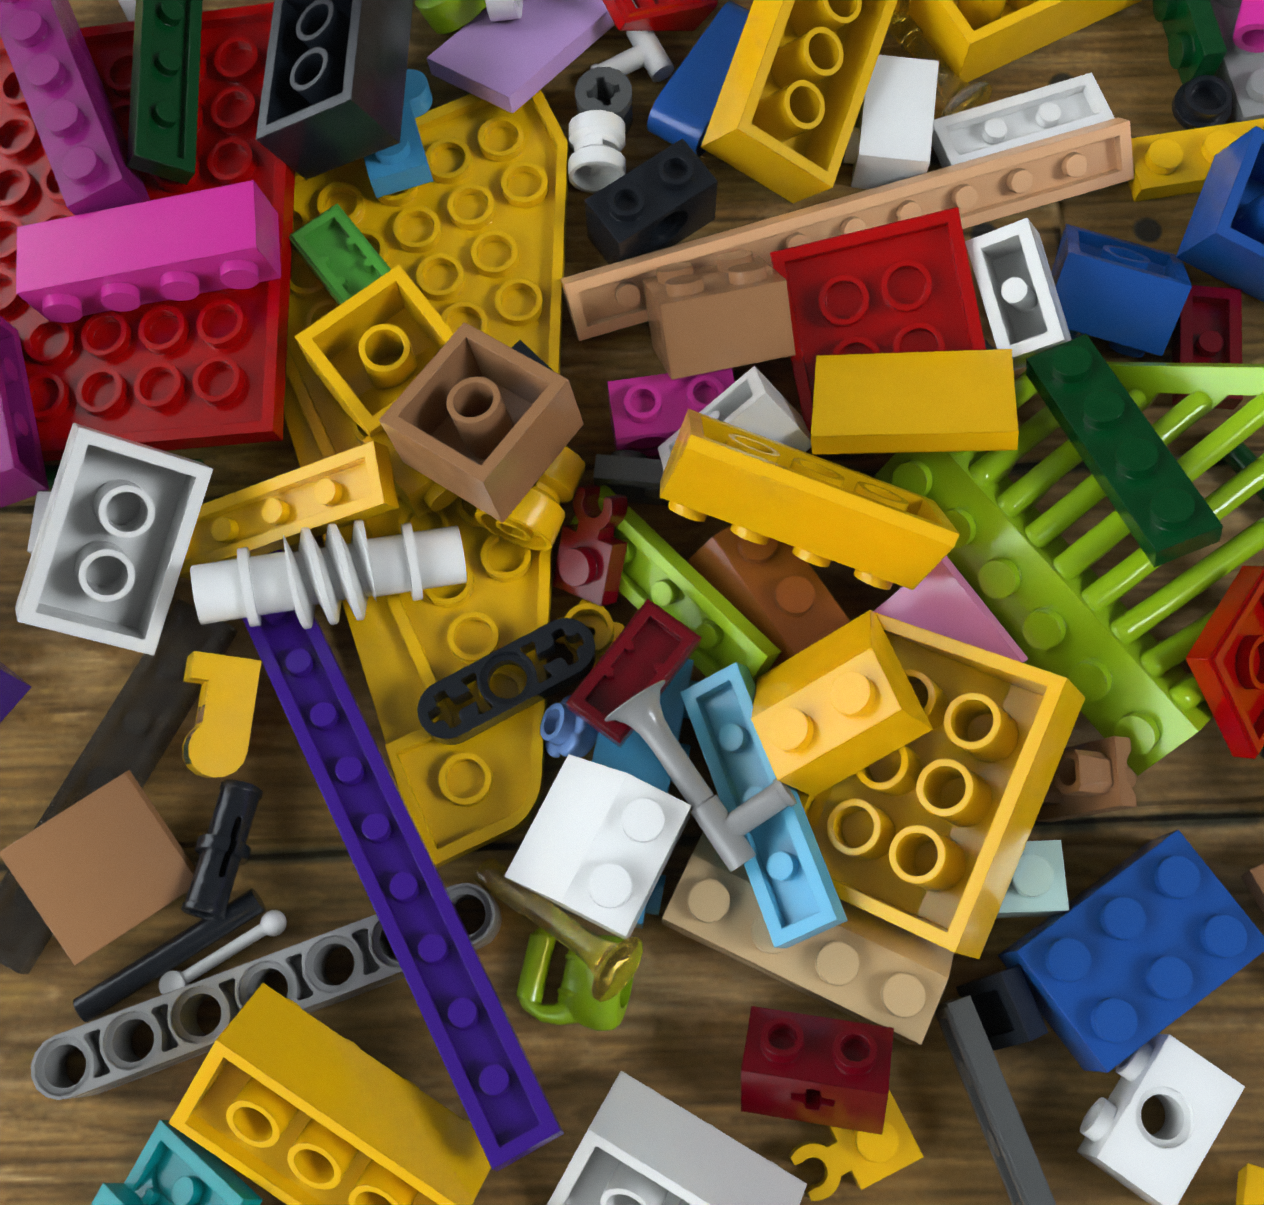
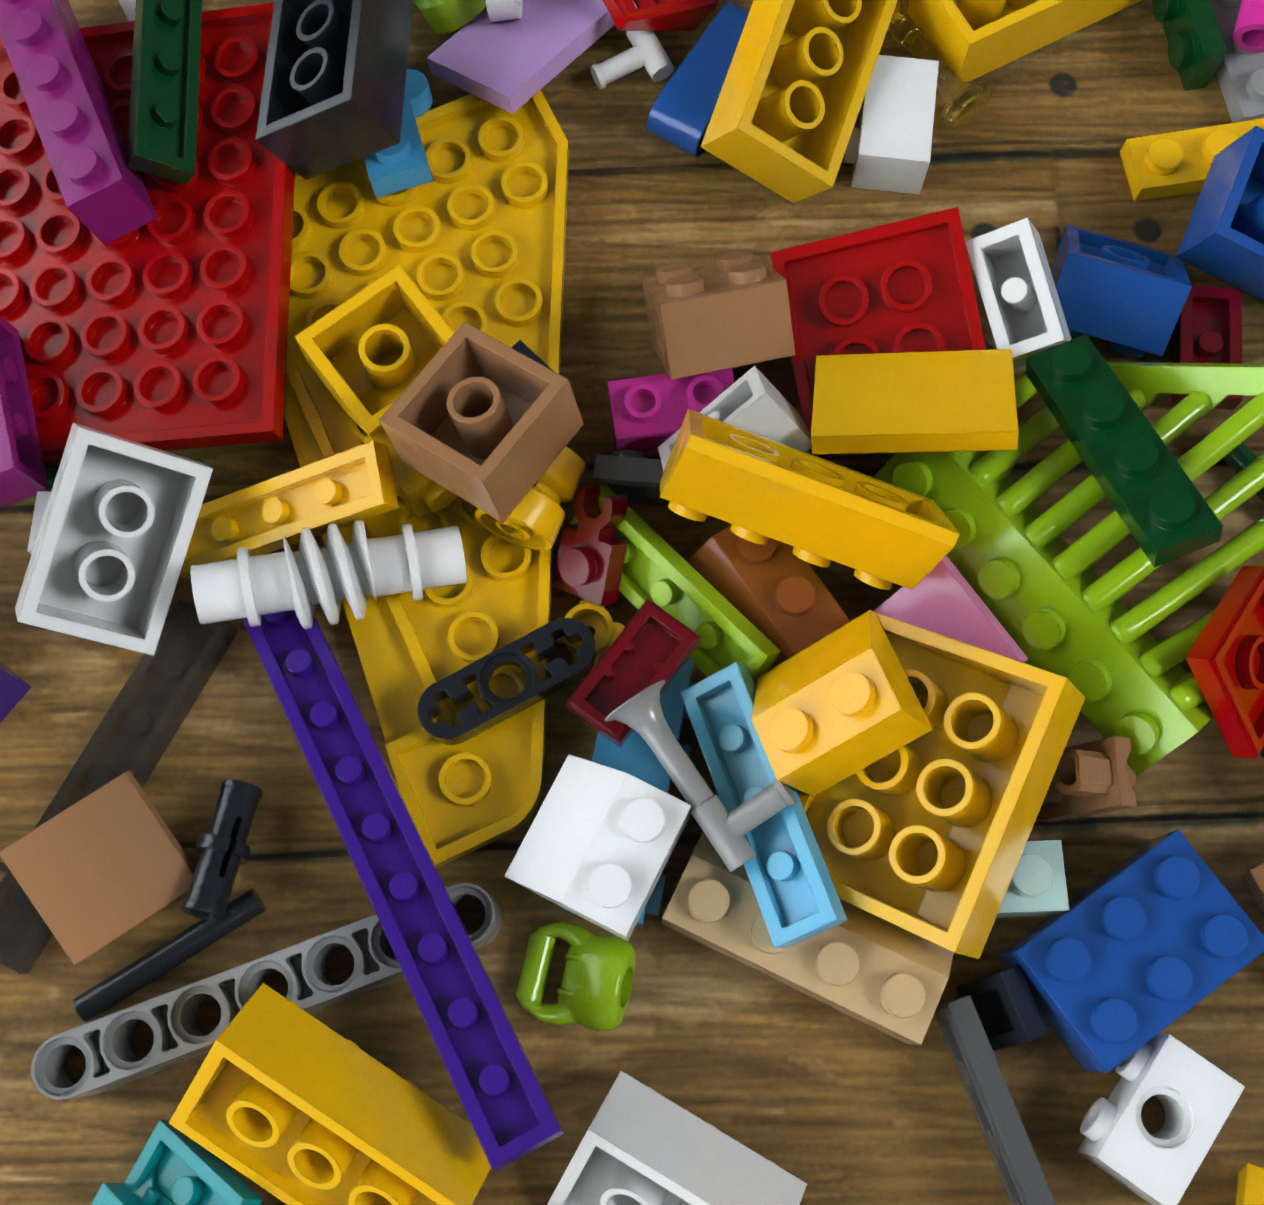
dark pink brick [16,180,281,323] -> none
white hinge [159,910,287,995] -> none
yellow leg [182,651,261,778] -> none
bright green plate [289,204,391,305] -> none
clear yellow piece [475,858,644,1002] -> none
medium blue plate [540,695,598,758] -> none
light nougat plate [561,117,1134,341] -> none
white wheel [568,110,626,193] -> none
dark grey wheel [575,67,633,135] -> none
black brick [585,138,718,264] -> none
dark red brick [741,1006,894,1135] -> none
yellow plate [788,1090,924,1201] -> none
white plate [932,72,1115,168] -> none
black plate [1172,75,1232,130] -> none

